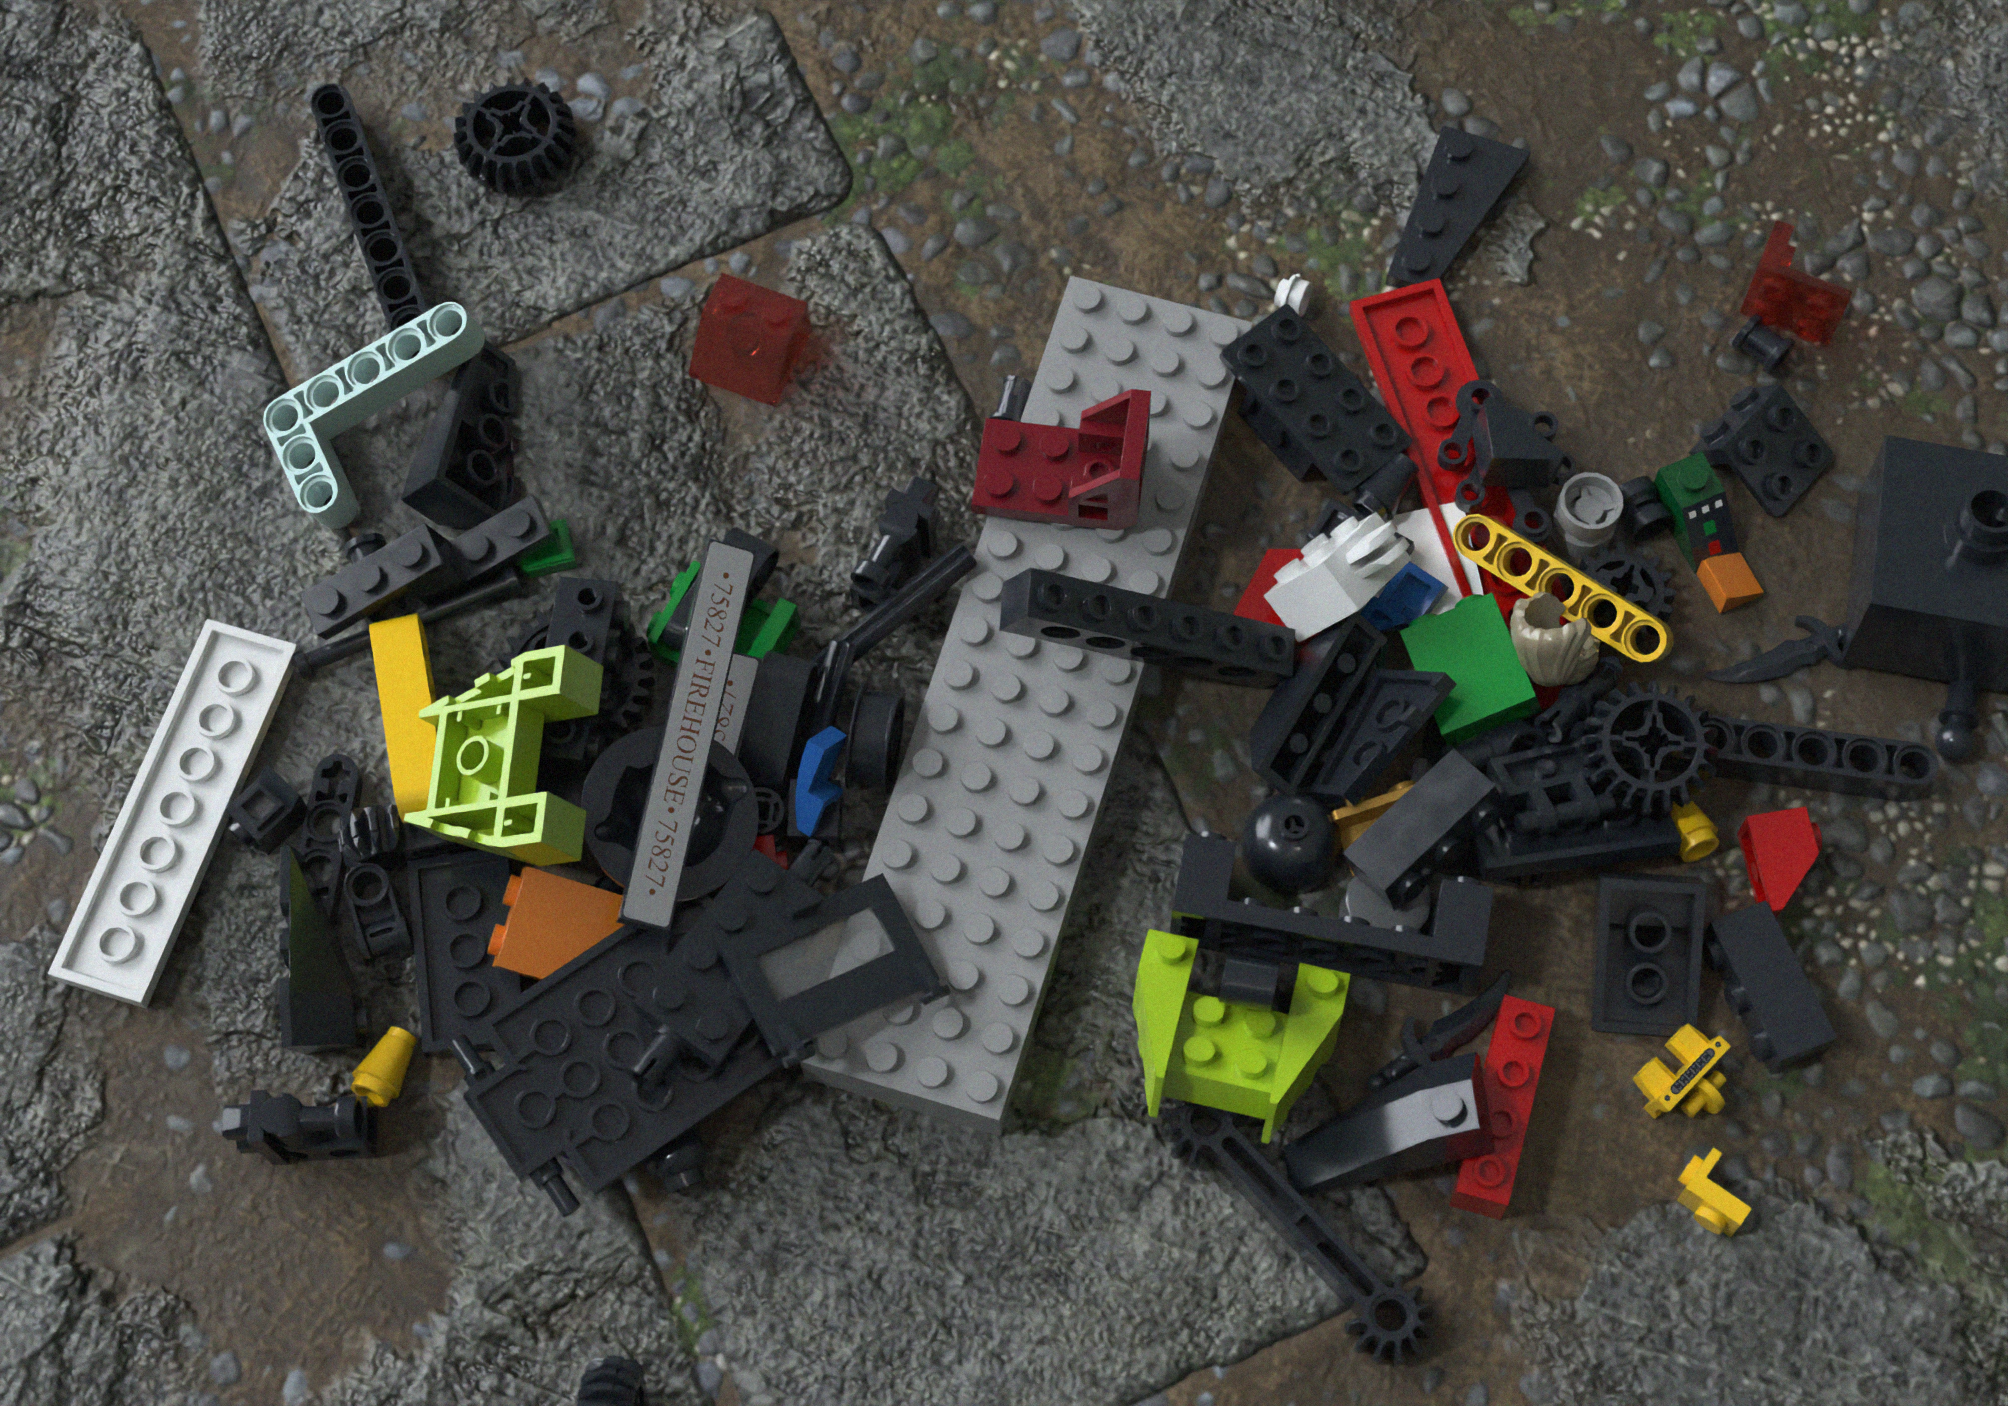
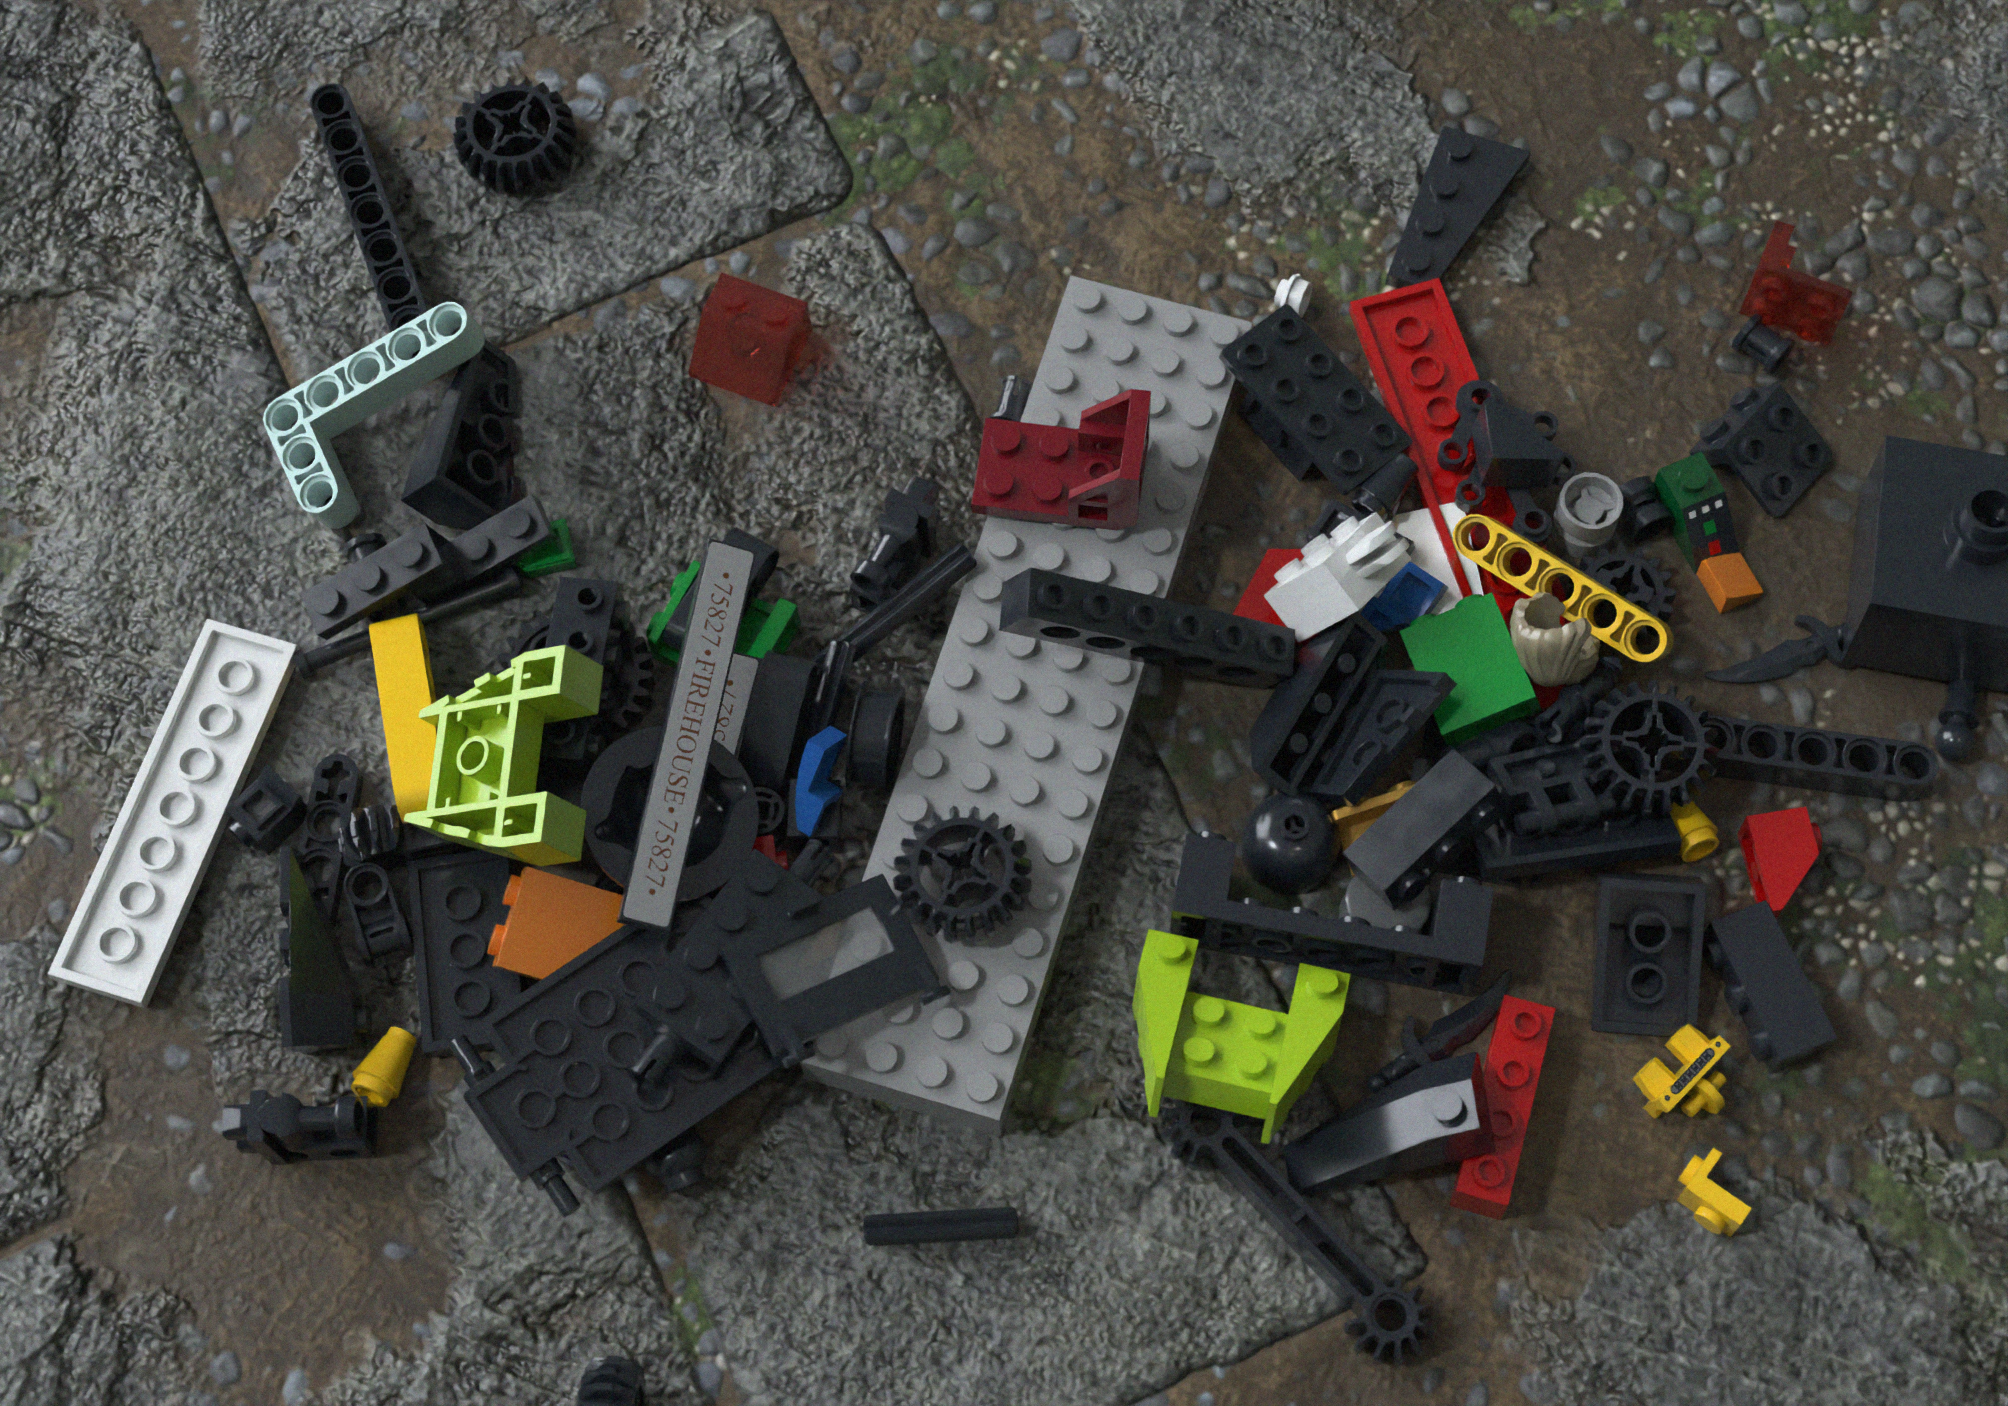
black beam [1219,952,1281,1013] -> none
none -> black axle [863,1207,1019,1246]
none -> black gear [893,805,1032,944]

